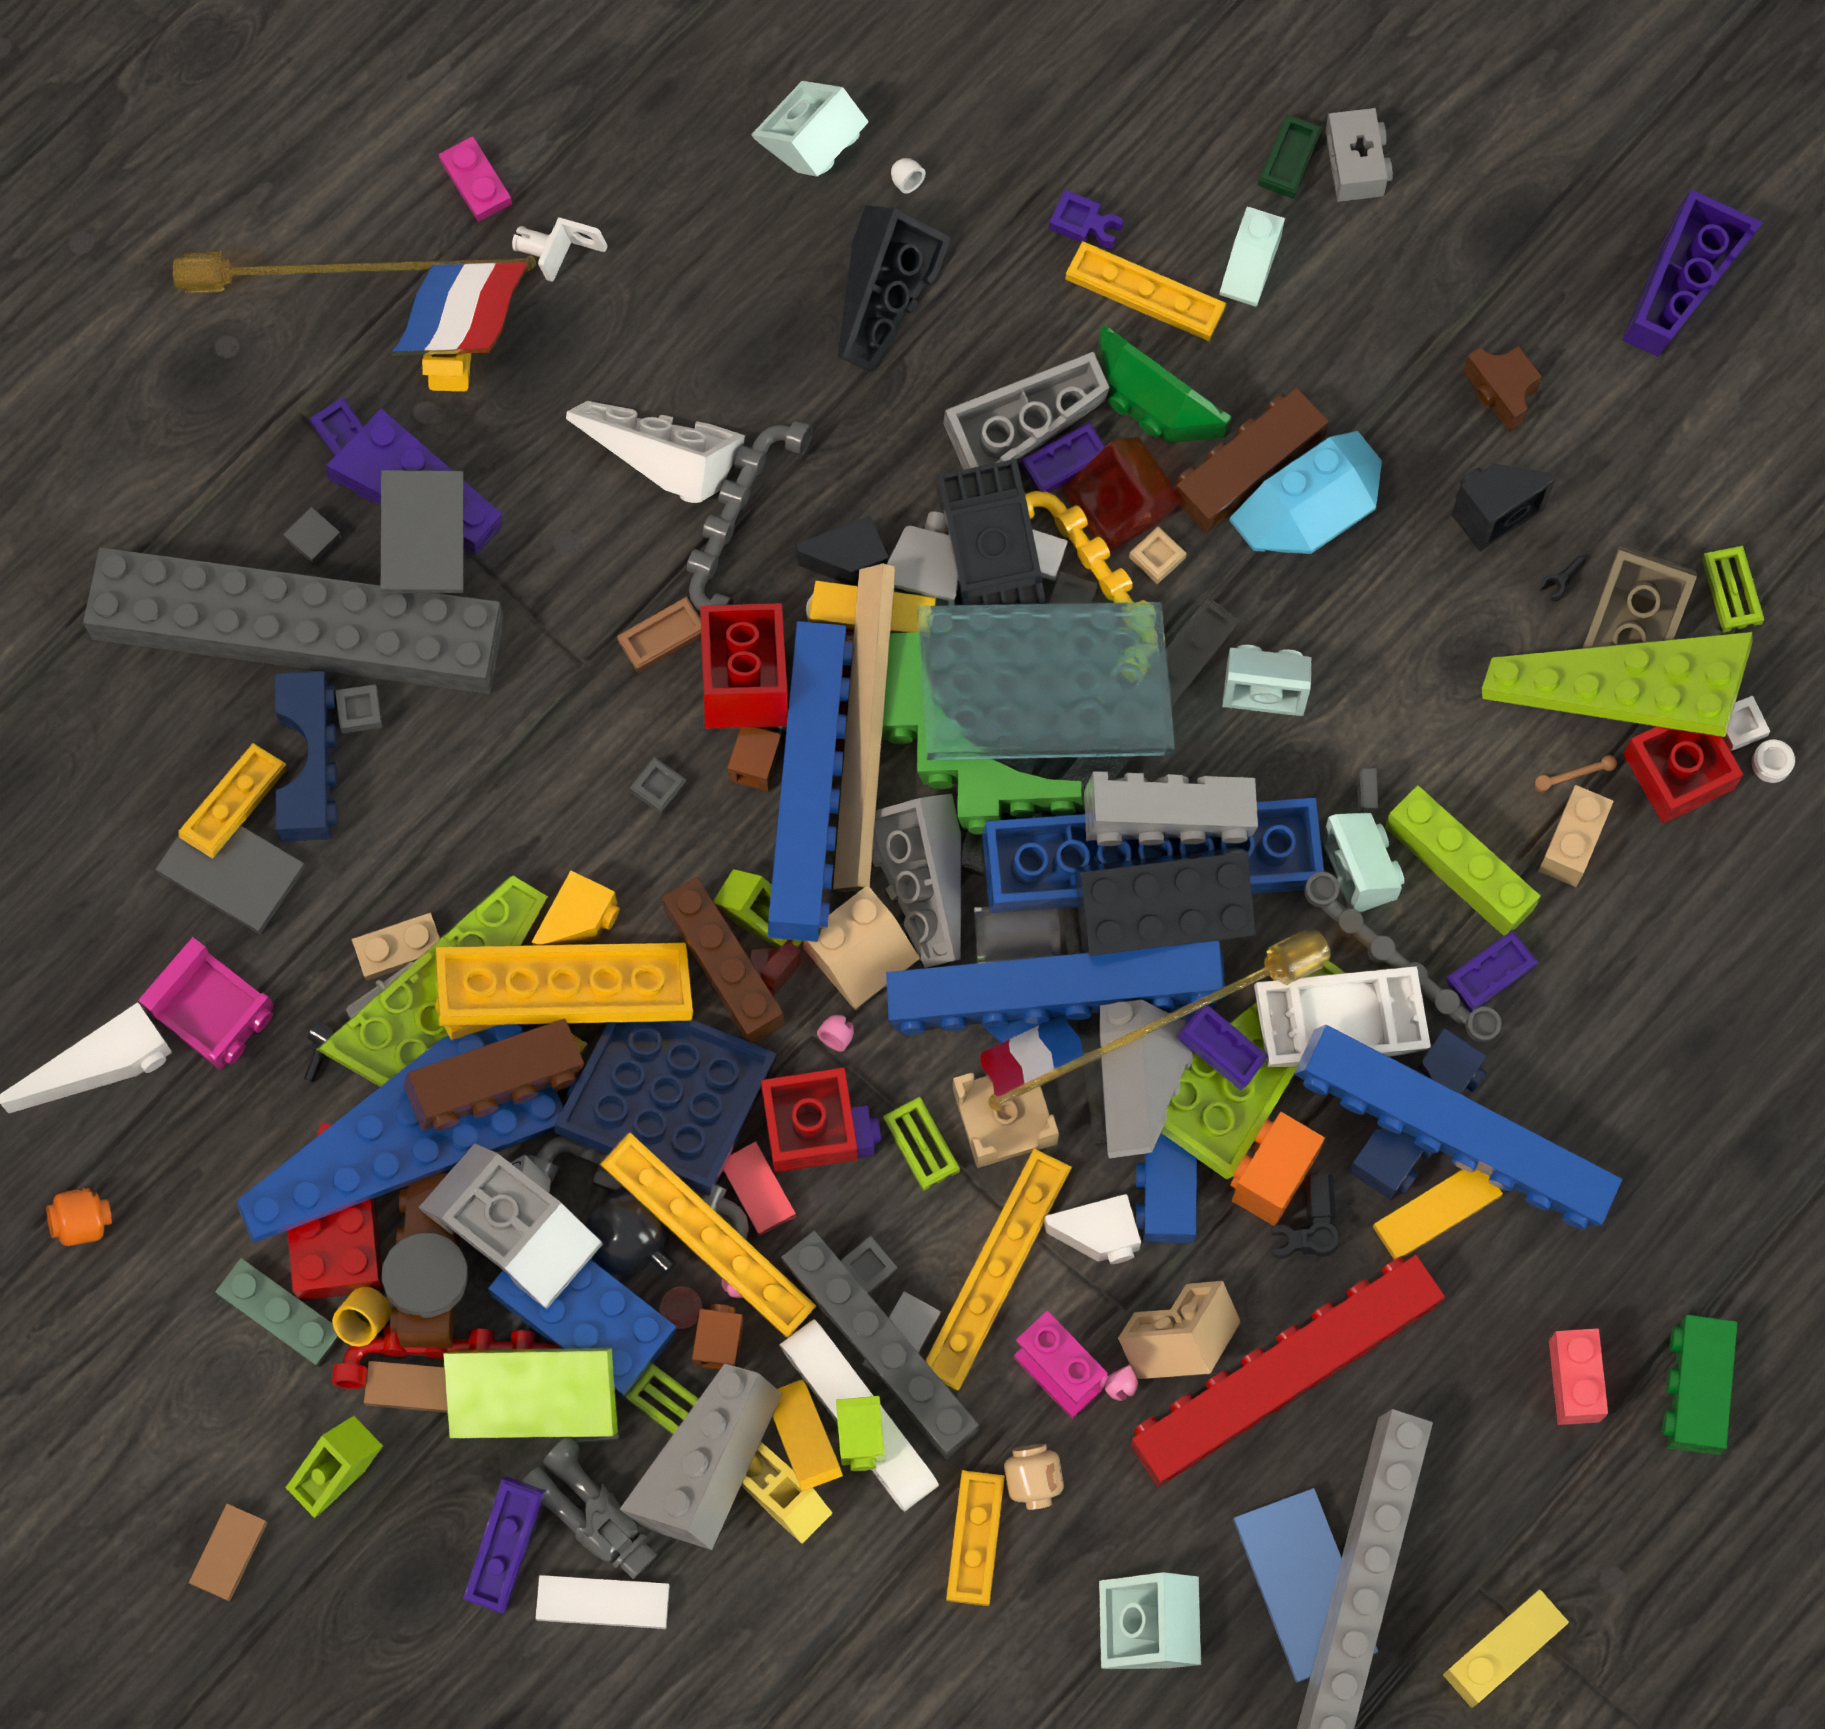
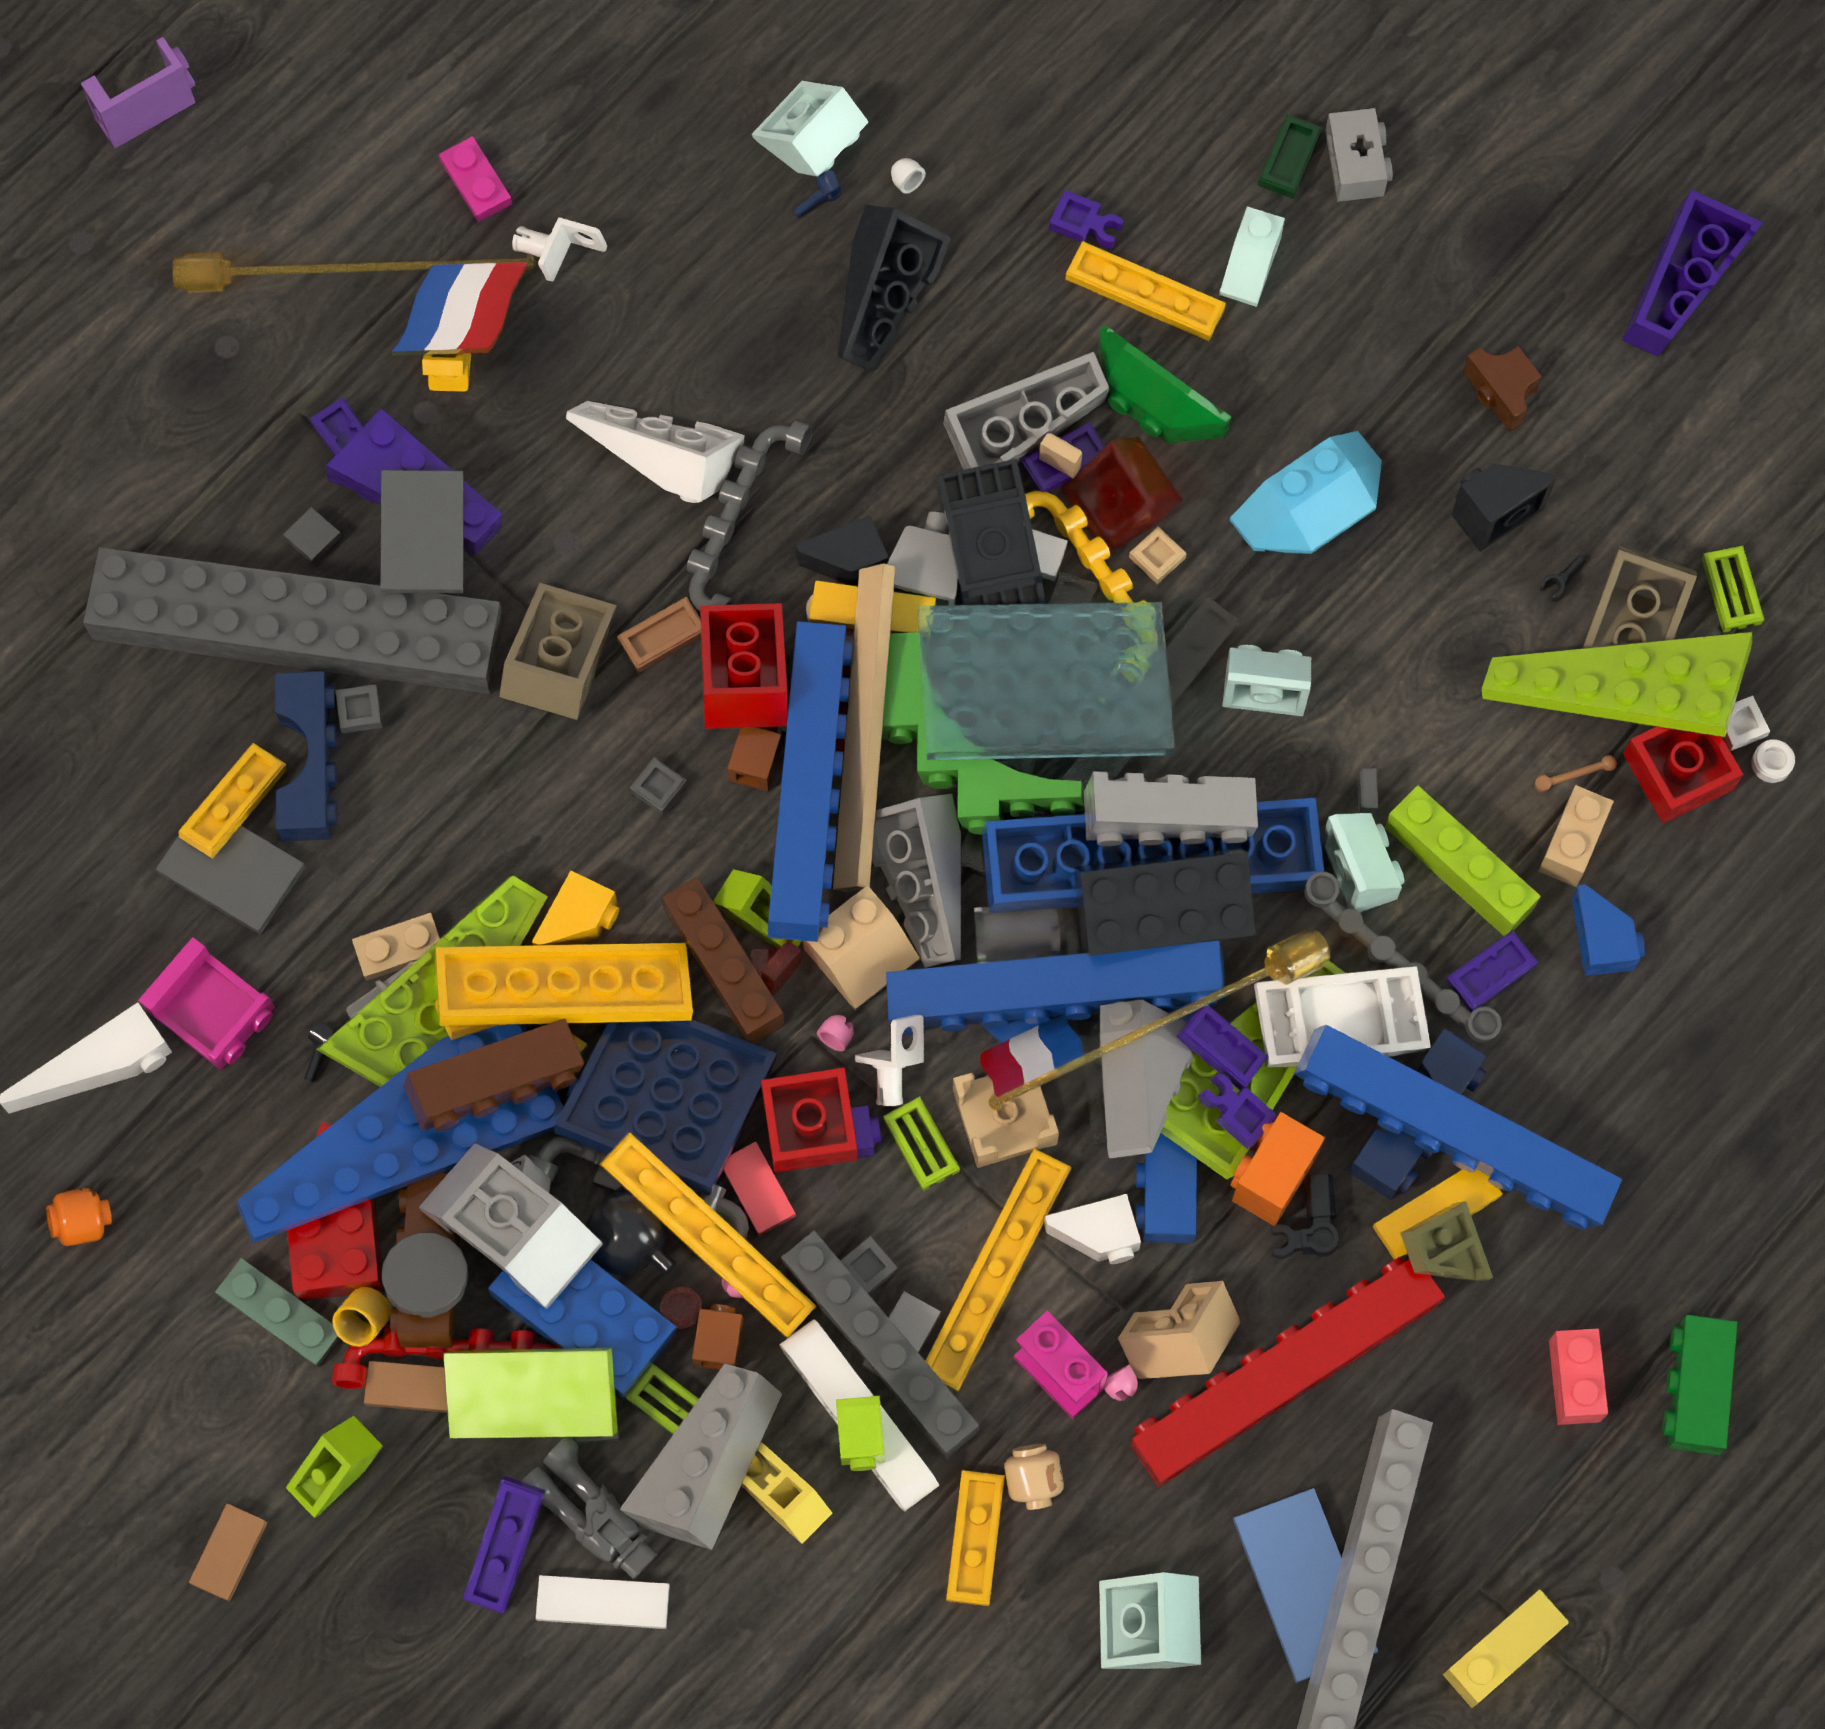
yellow tile [772,1379,843,1491] -> none
reddish brown brick [1174,388,1329,534] -> none
none -> medium lavender panel [81,37,195,149]
none -> dark tan slope [499,583,617,720]
none -> dark blue hand [793,171,841,218]
none -> white bracket [855,1015,924,1106]
none -> tan tile [1039,433,1082,479]
none -> dark purple plate [1198,1073,1277,1149]
none -> olive wing [1400,1201,1493,1282]
none -> blue slope [1571,885,1645,976]

